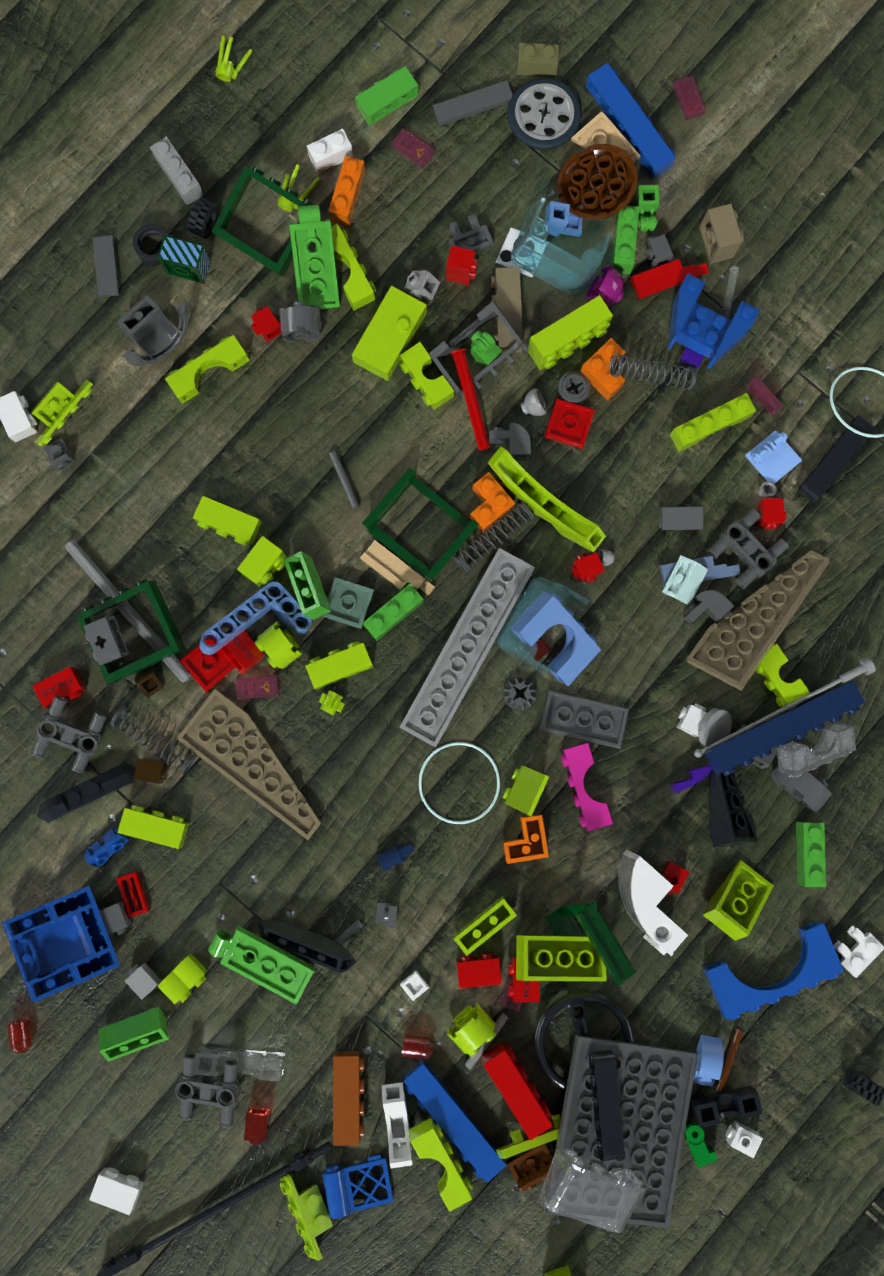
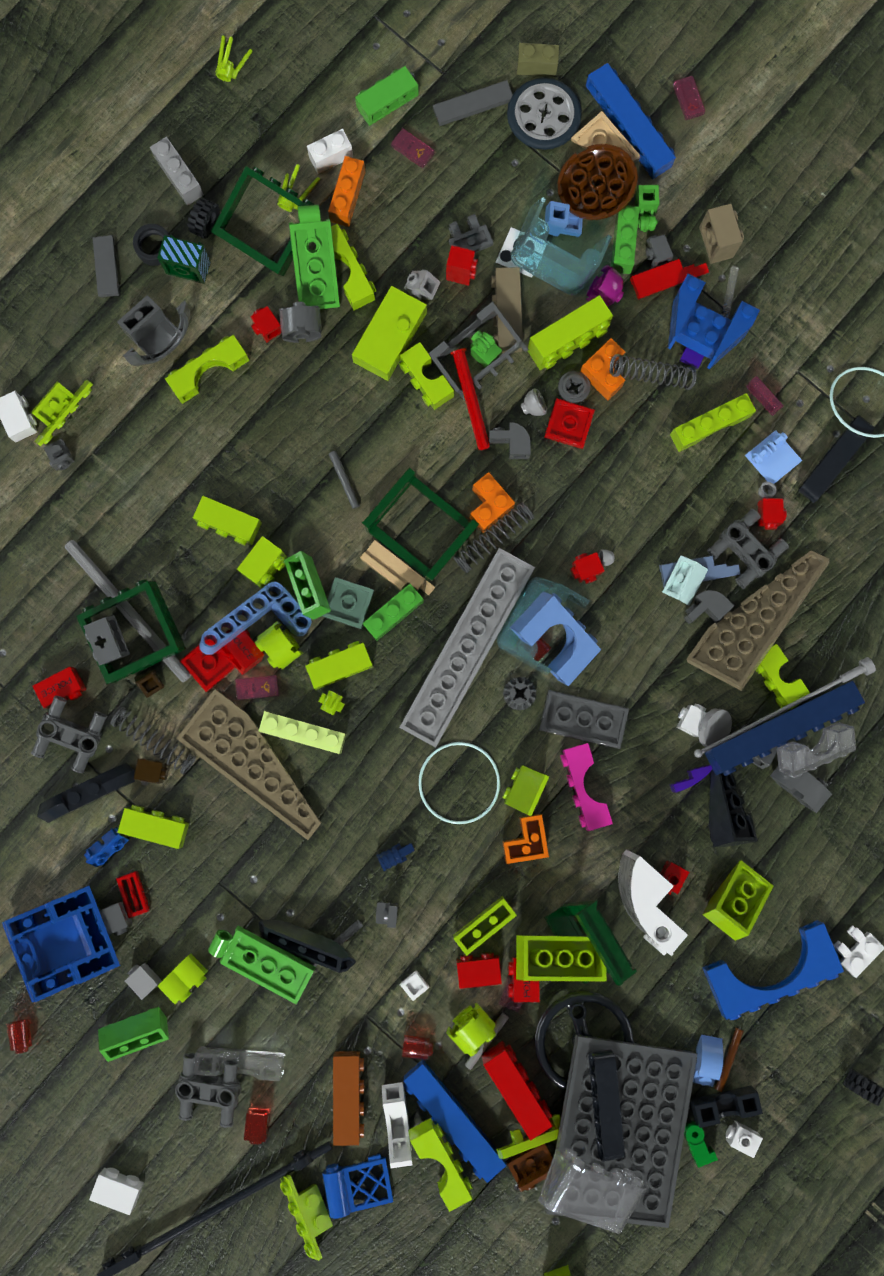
lime arch [488,447,606,552] -> none
dark grey hinge [659,507,703,530] -> none
bright green brick [796,822,826,887] -> none
none -> yellowish green brick [259,711,347,754]

